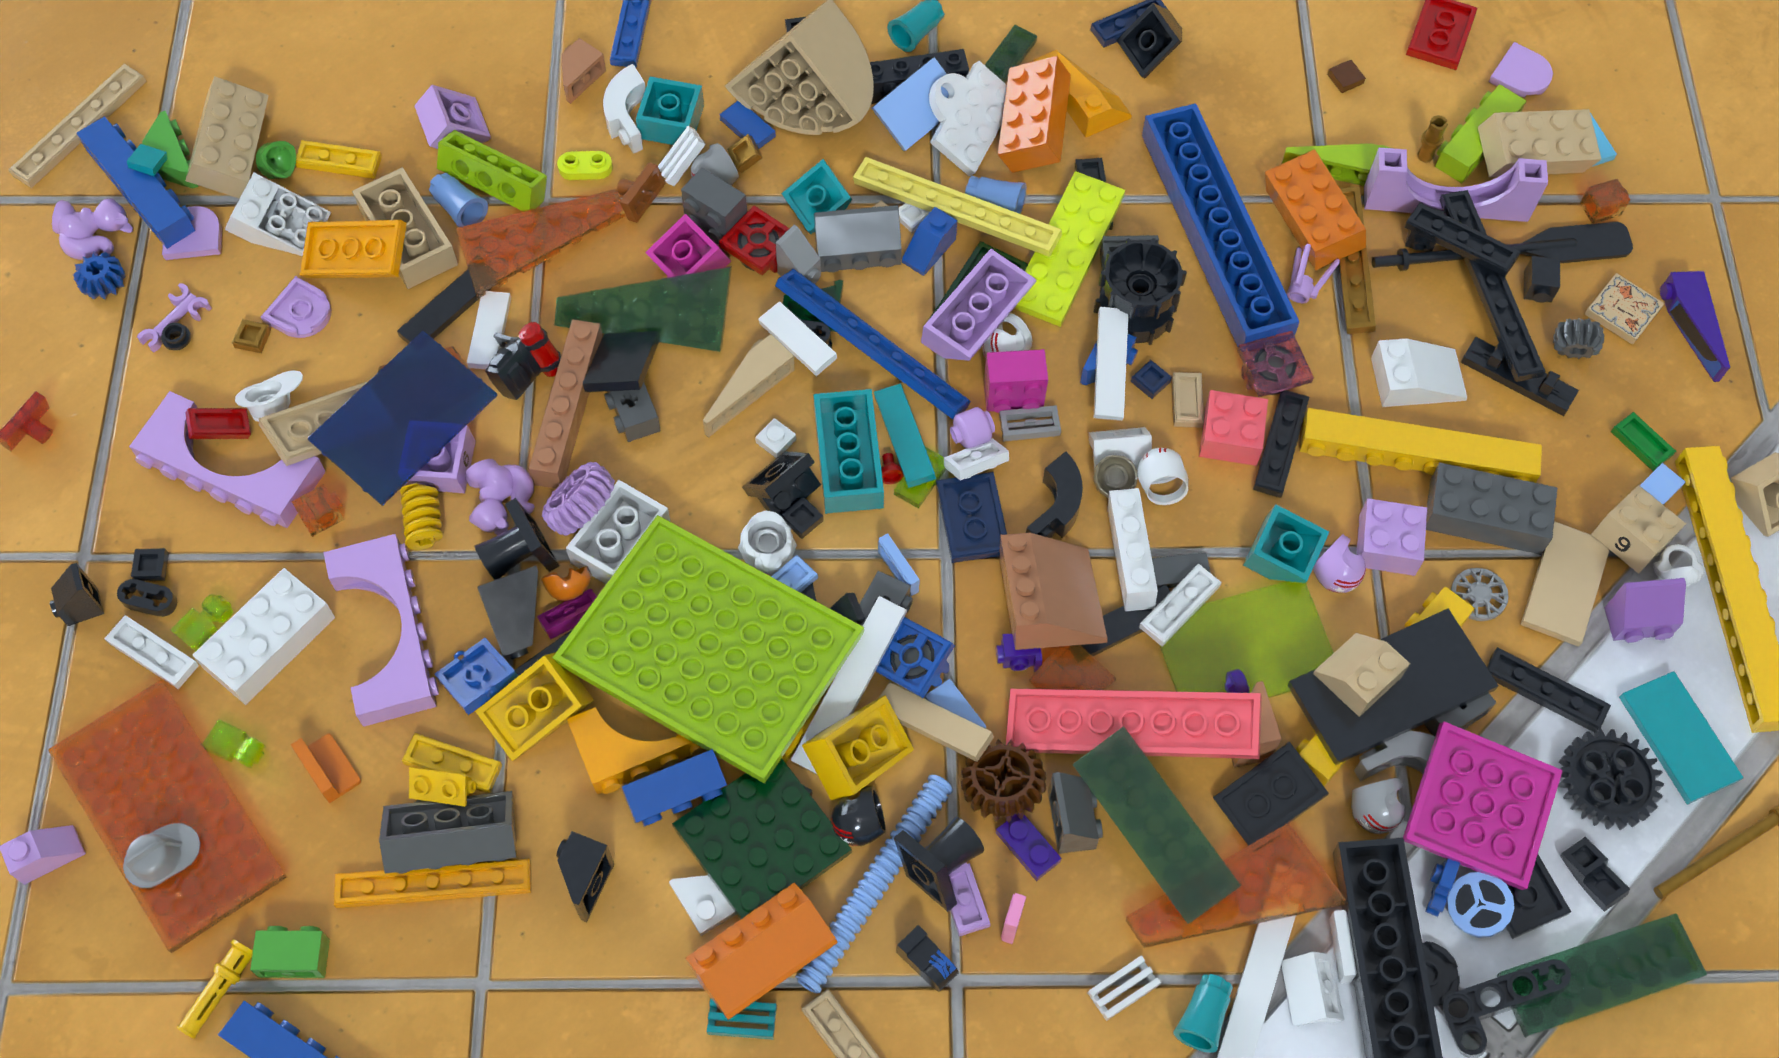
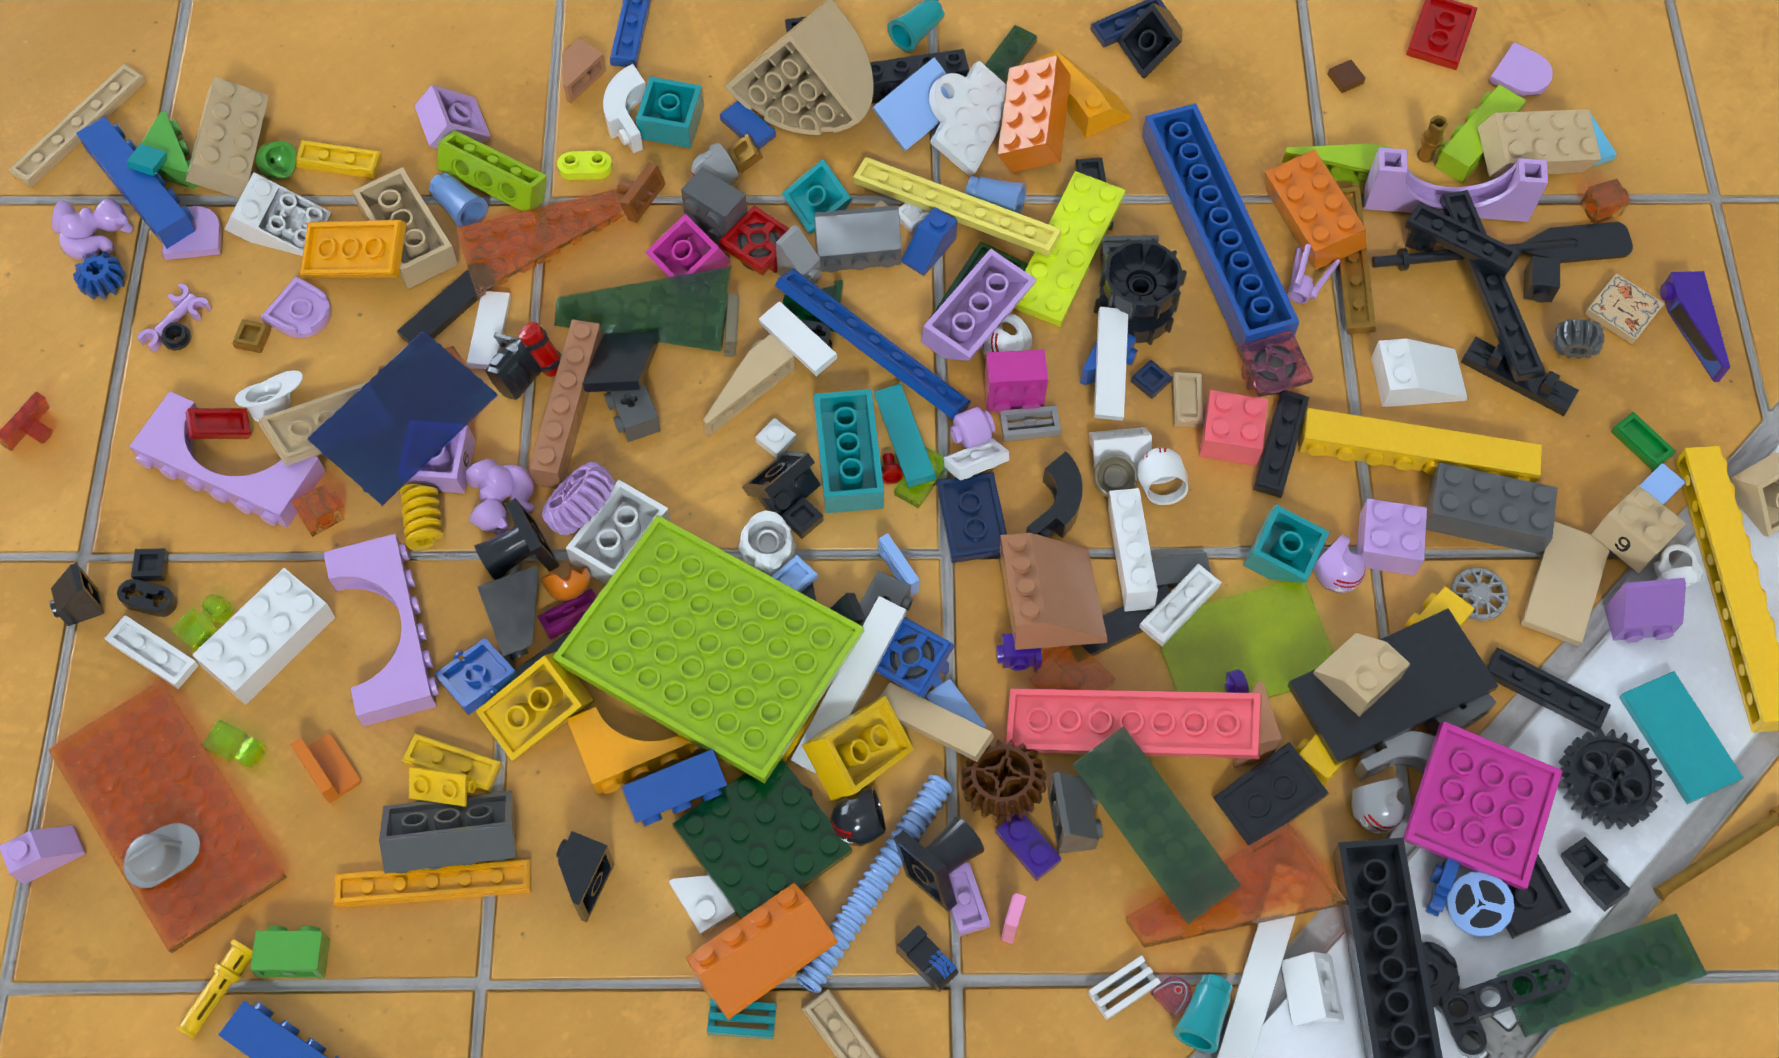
white tile [658,126,705,186] -> none
white tile [1329,910,1357,983] -> none
none -> dark tan tile [724,293,739,357]
none -> clear pink tile [1151,976,1192,1018]

